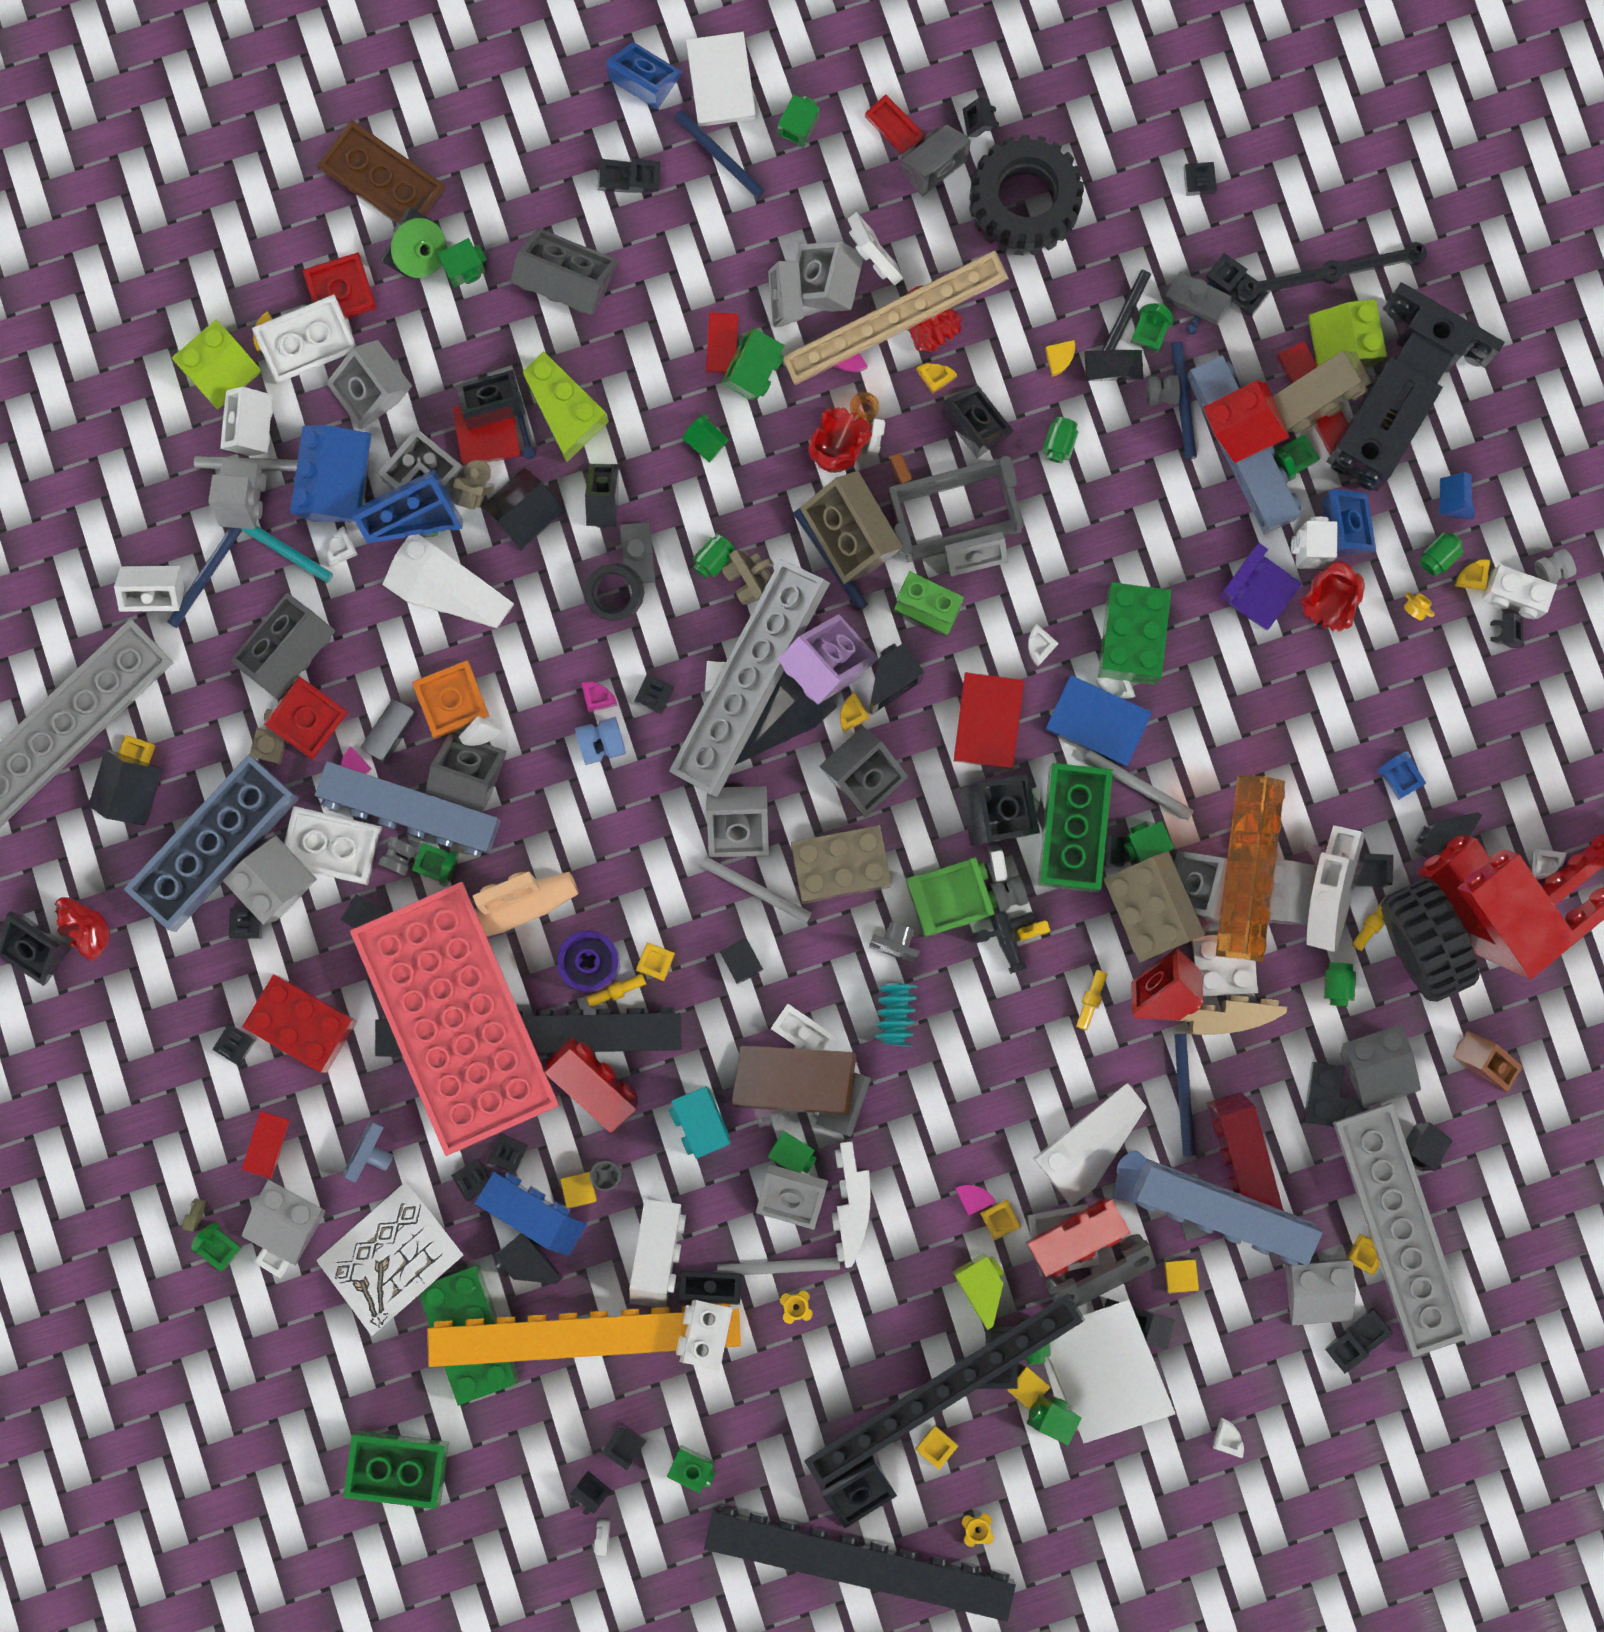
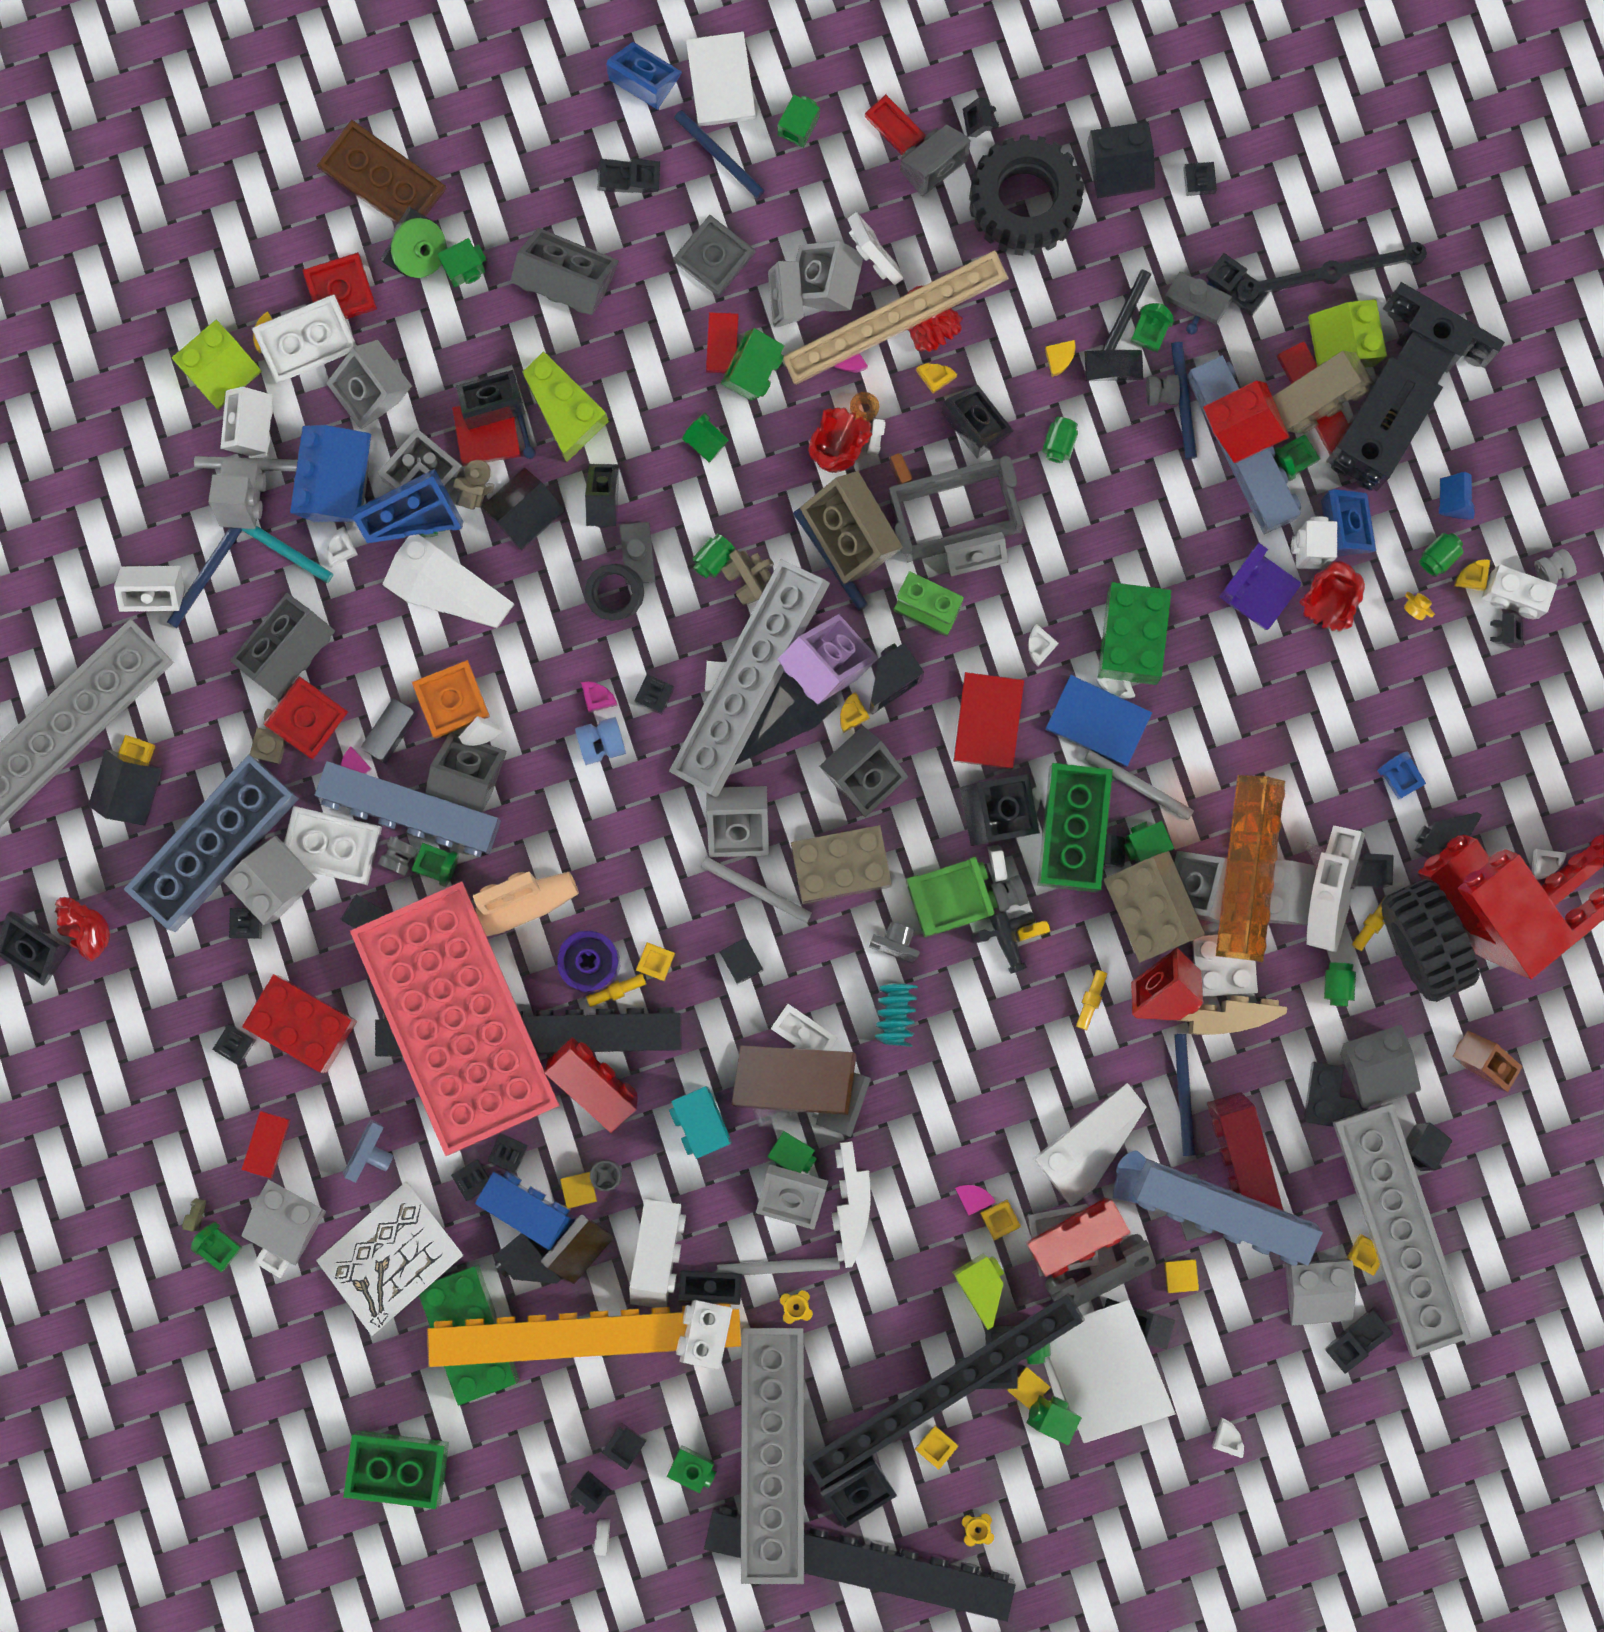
none -> dark brown tile [541,1214,614,1284]
none -> dark grey tile [673,215,756,297]
none -> light grey plate [741,1328,804,1584]
none -> black slope [1087,121,1155,199]

